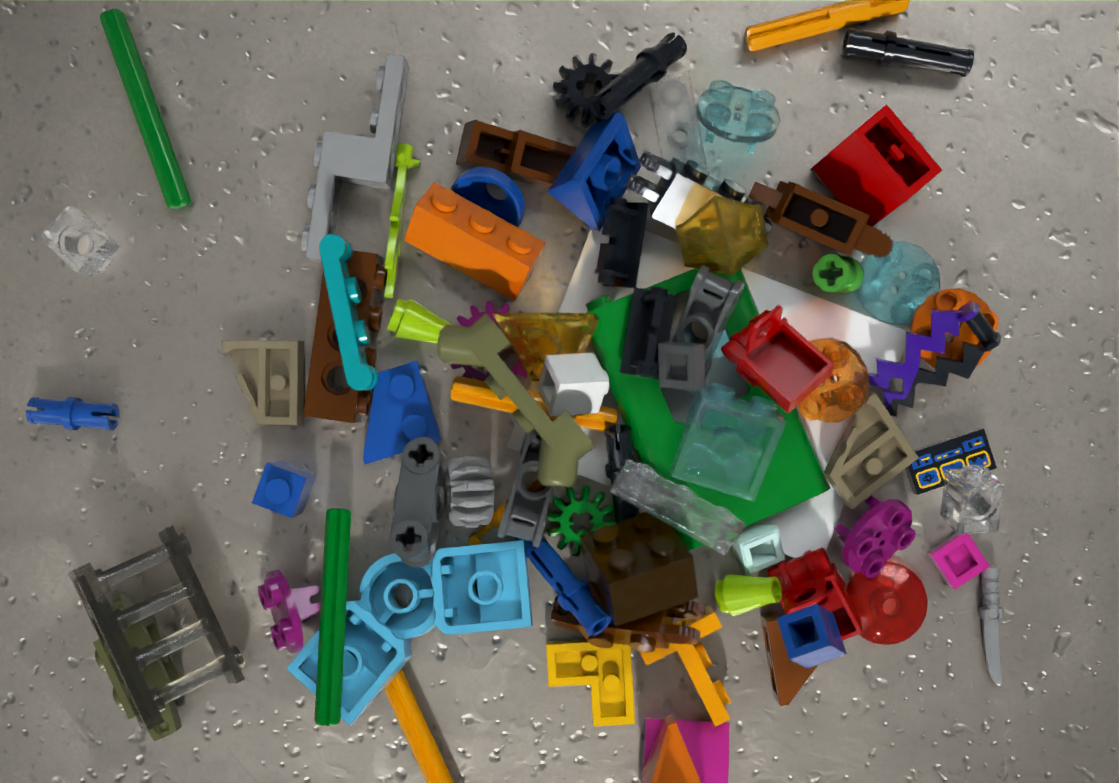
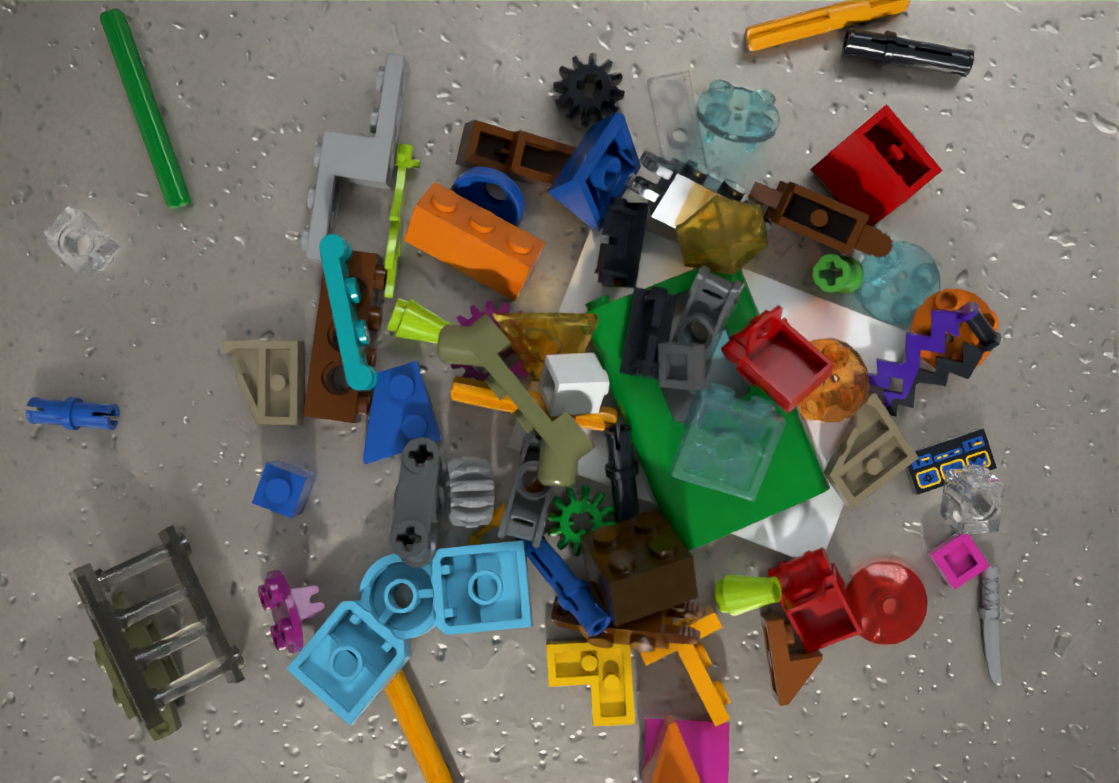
green axle [314,508,351,726] -> none
black pin [588,32,687,121] -> none
clear tile [609,458,745,556] -> none
light aqua slope [729,525,785,576] -> none
blue brick [777,603,847,668] -> none
magenta plate [834,496,916,578] -> none

